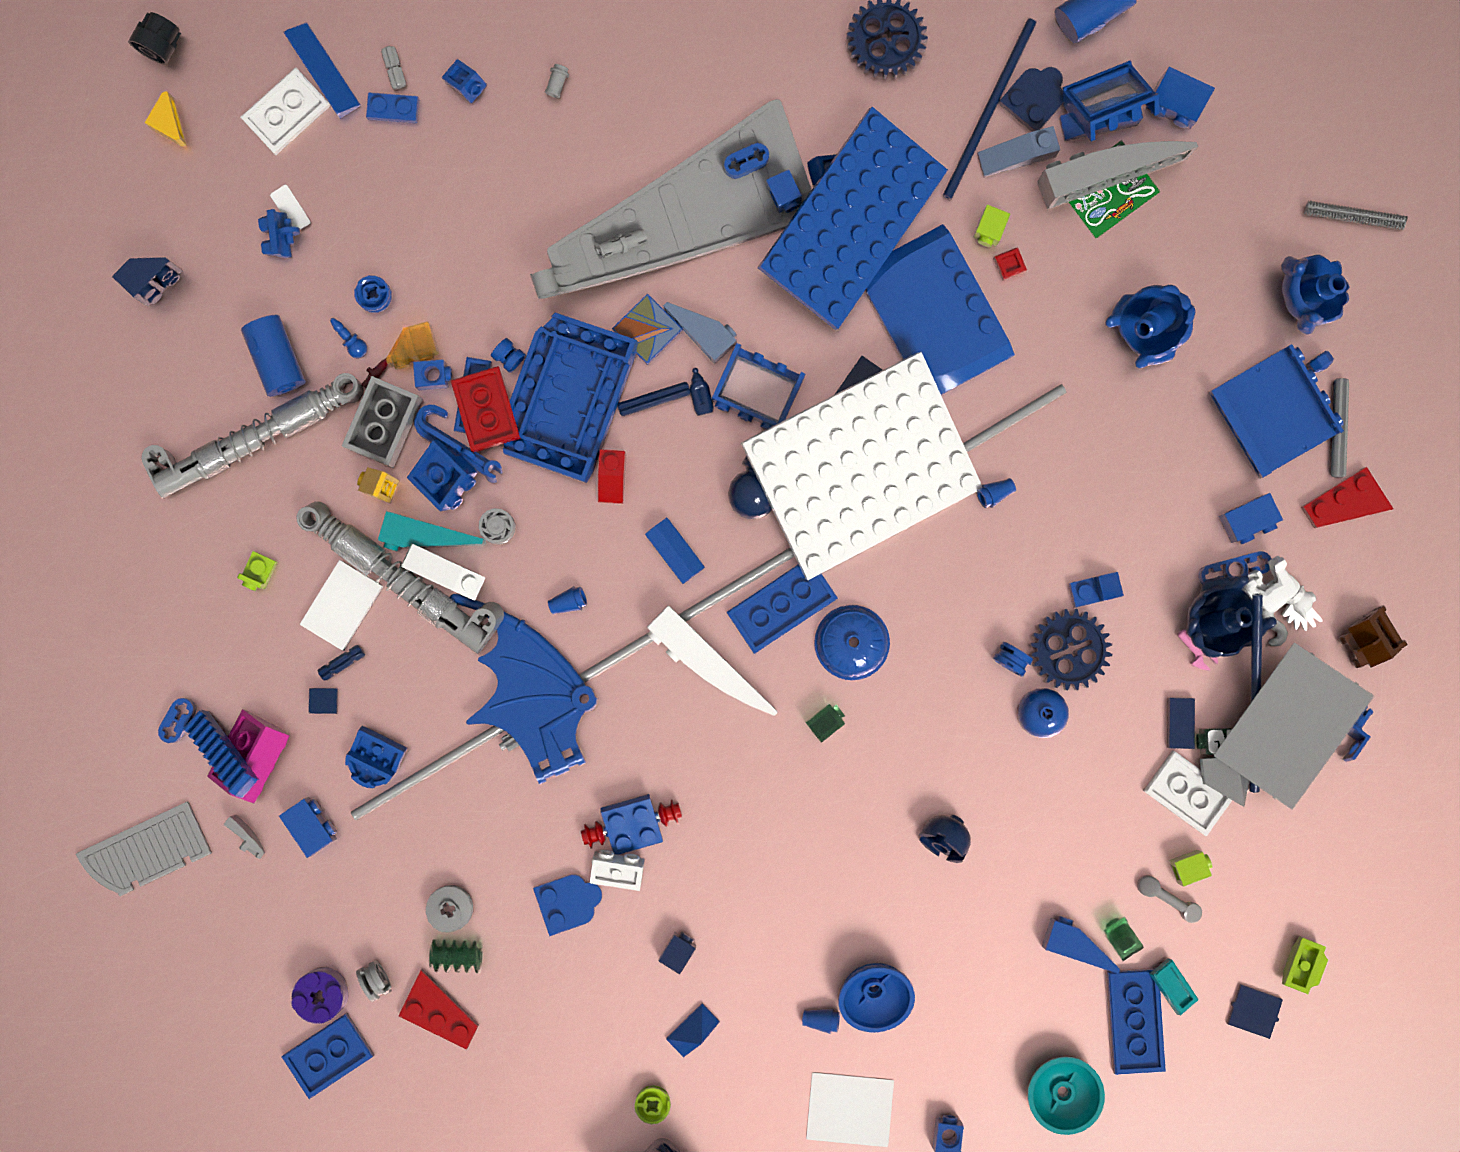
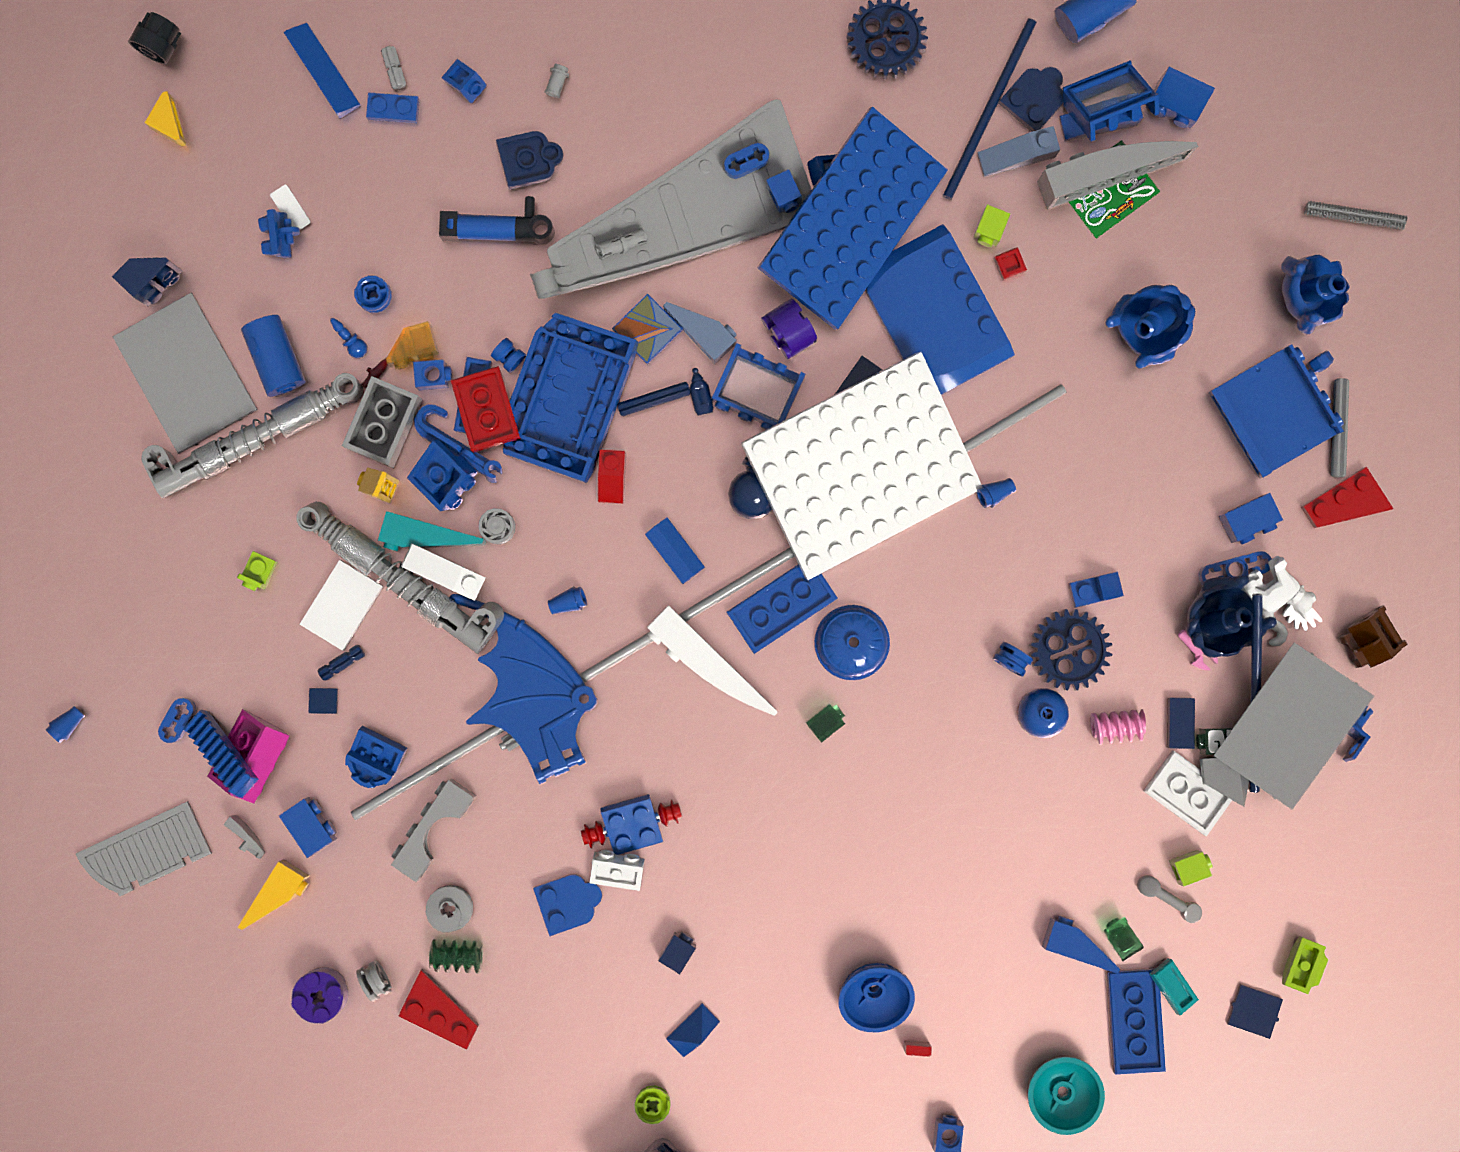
white tile [241,67,331,155] -> none
blue tile [281,1013,374,1099] -> none
blue cone [802,1009,840,1034] -> none
white sticker [806,1073,894,1147] -> none
dark blue cylinder [919,815,971,863] -> none
none -> blue cone [45,706,85,743]
none -> light grey piece [113,293,258,454]
none -> yellow slope [237,859,309,930]
none -> light grey arch [391,779,477,882]
none -> piece [439,196,555,245]
none -> dark blue plate [496,131,563,190]
none -> dark purple brick [761,298,817,359]
none -> red tile [904,1041,932,1057]
none -> bright pink piece [1090,709,1146,744]

